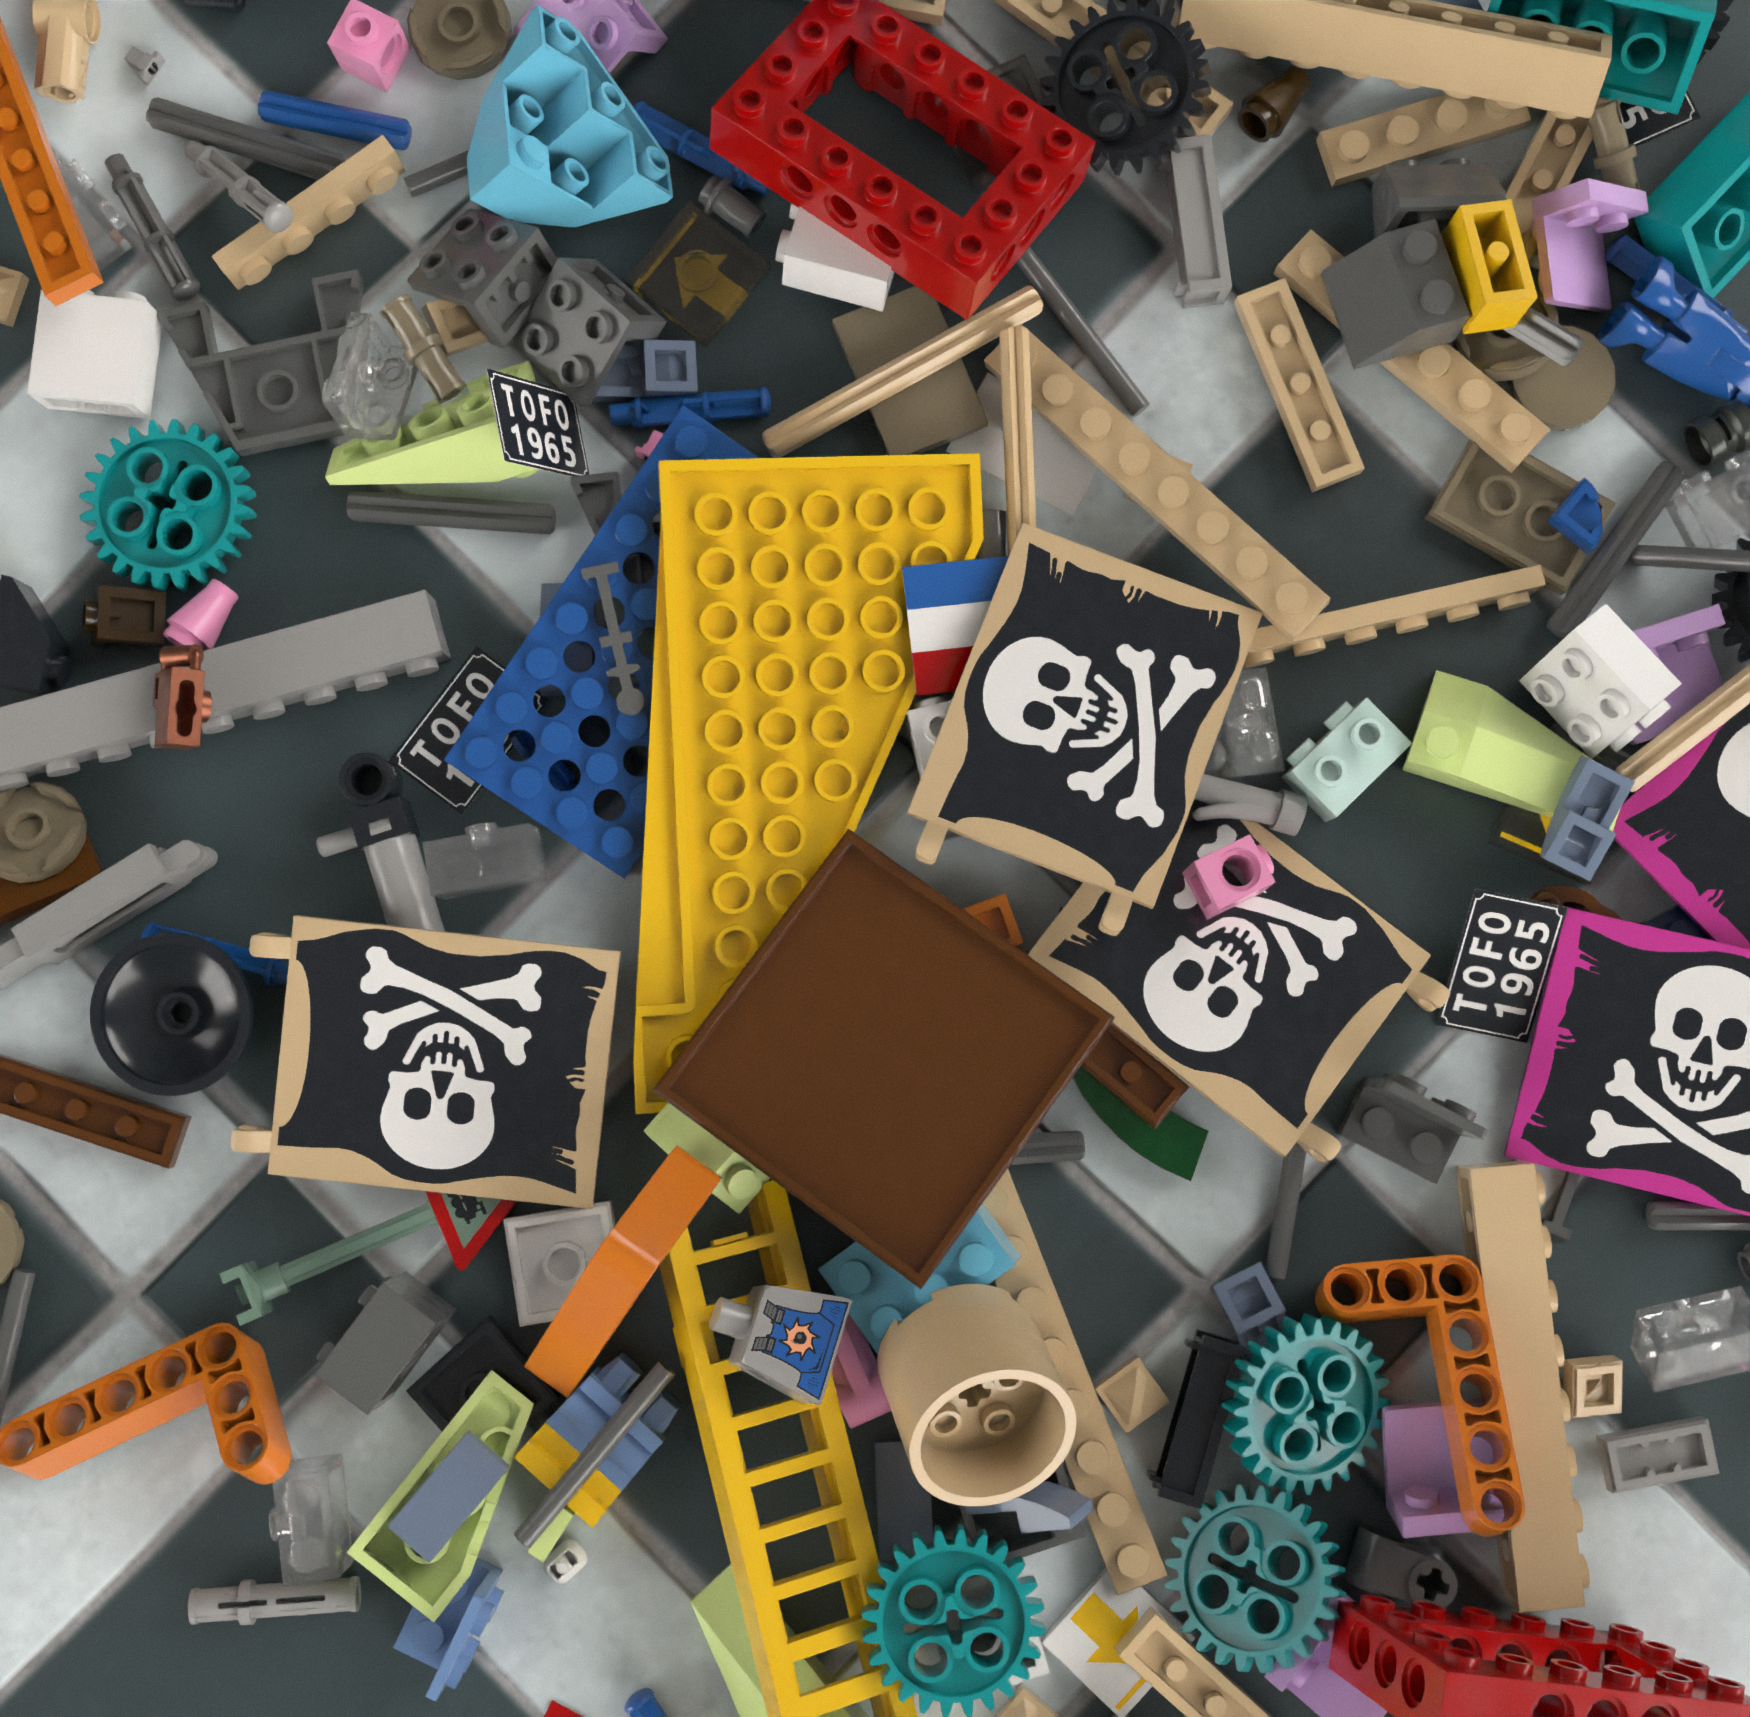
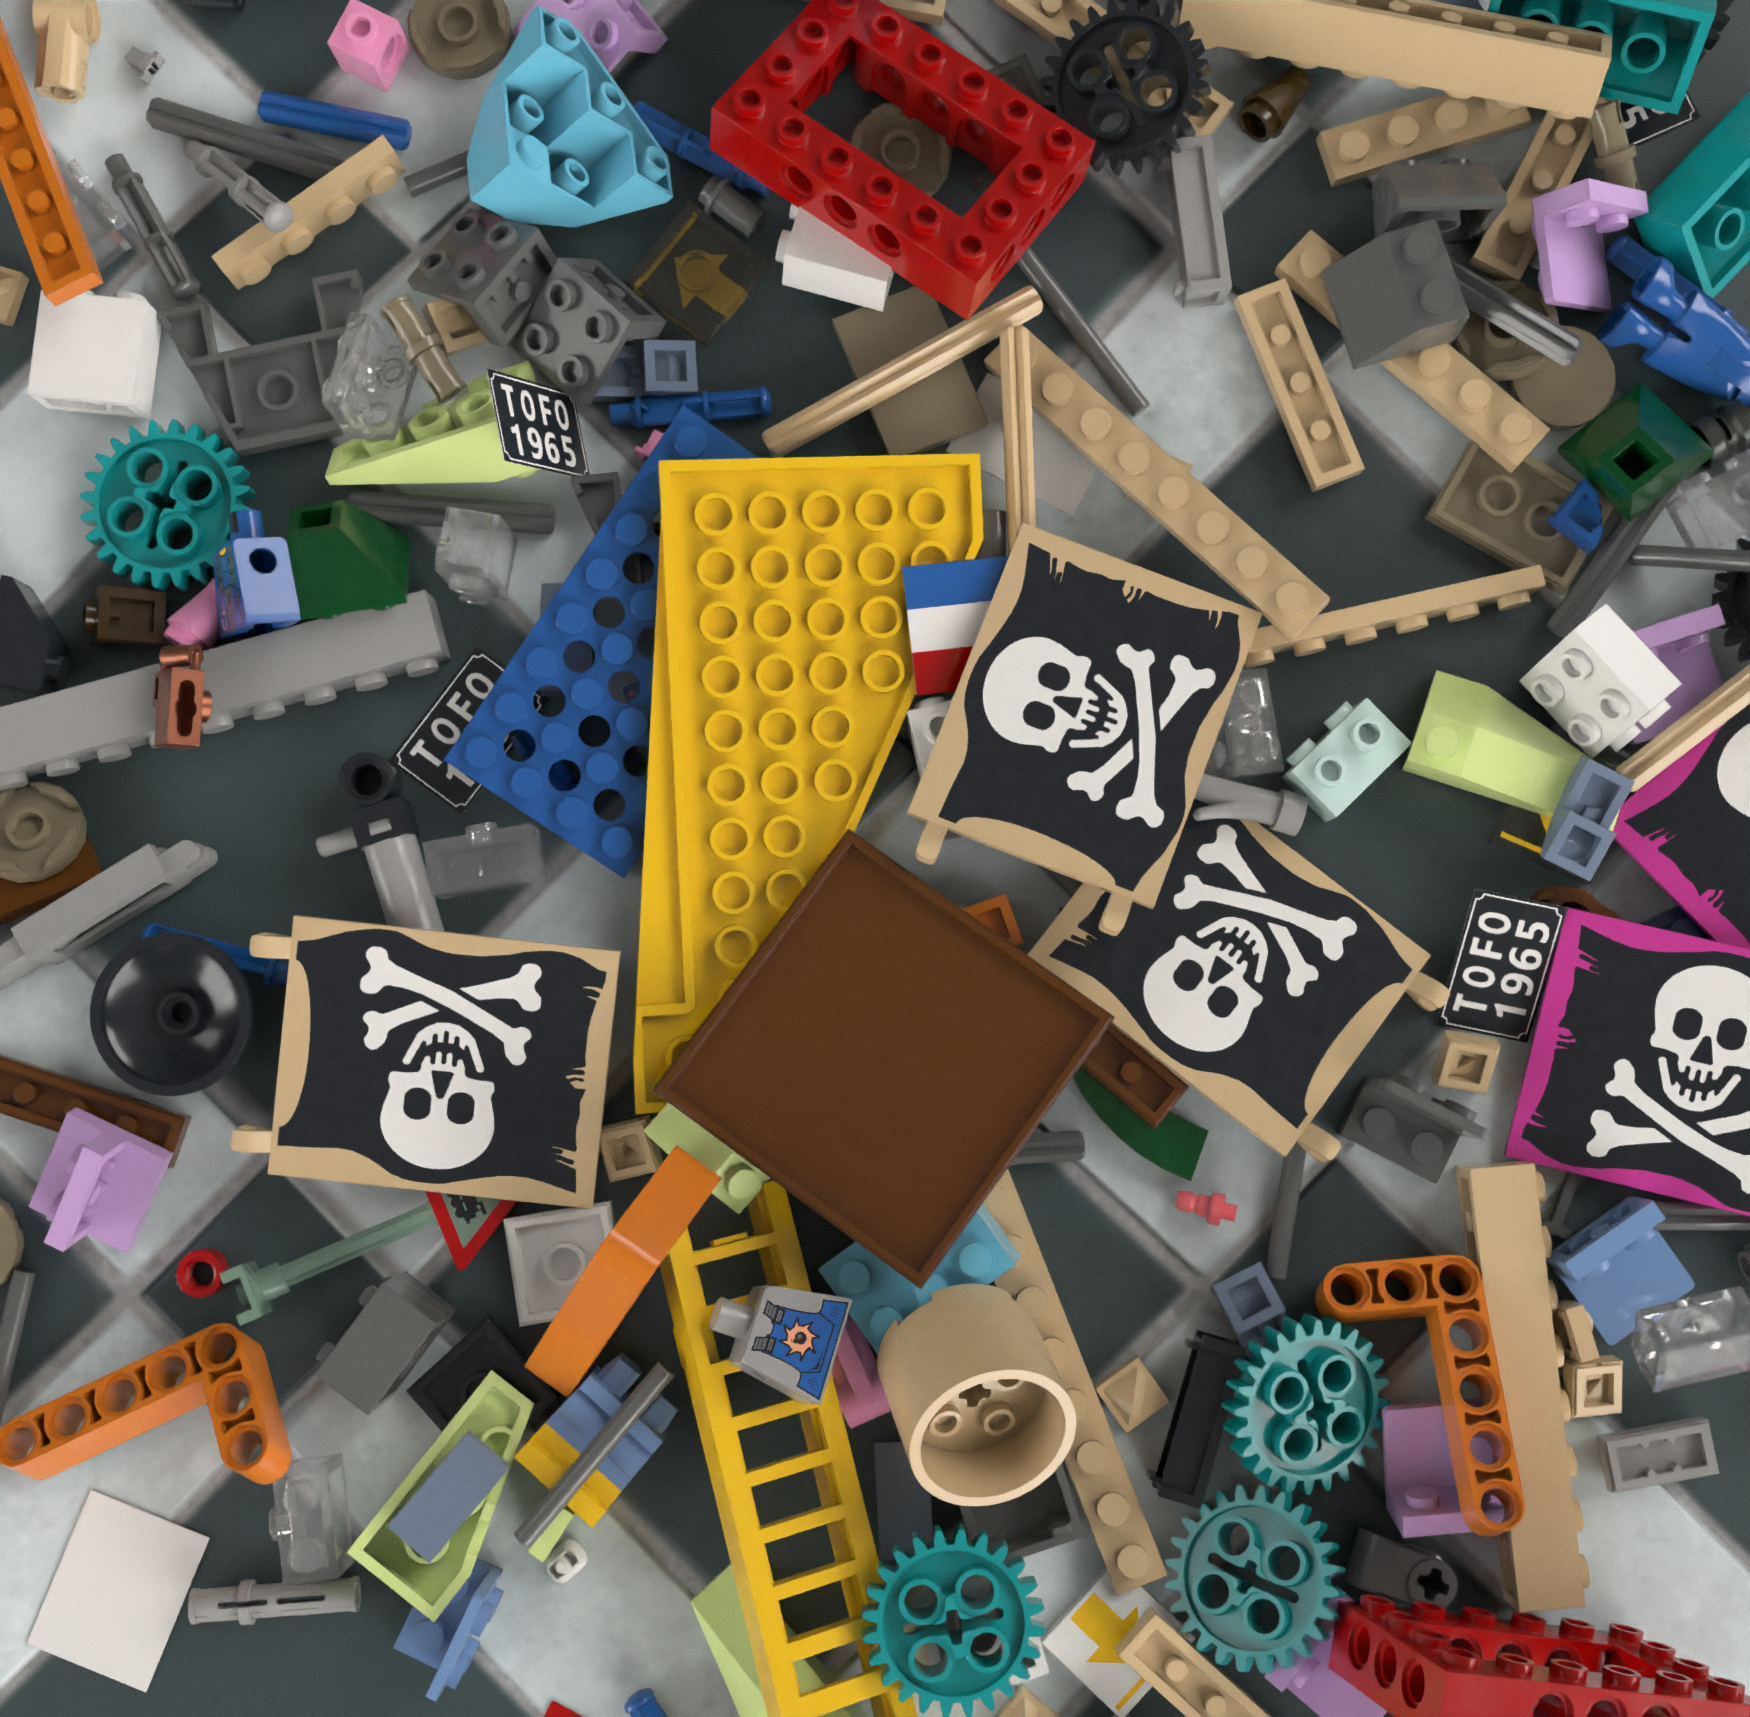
dark grey piece [580,561,644,715] -> none
sand blue slope [965,1481,1093,1533] -> none
bright pink brick [1182,834,1275,920] -> none
yellow brick [1441,199,1538,334] -> none
none -> white sticker [26,1489,210,1692]
none -> lavender bracket [28,1107,174,1253]
none -> red axle [175,1247,230,1299]
none -> torso [213,510,301,639]
none -> dark green slope [286,500,411,620]
none -> clear brick [435,506,517,605]
none -> tan tile [600,1115,663,1182]
none -> dark tan tile [850,102,952,197]
none -> coral piece [1175,1191,1238,1226]
none -> tan tile [1431,1030,1501,1094]
none -> medium blue bracket [1546,1196,1695,1345]
none -> tan tile [1552,1298,1600,1363]
none -> dark green slope [1558,382,1715,522]

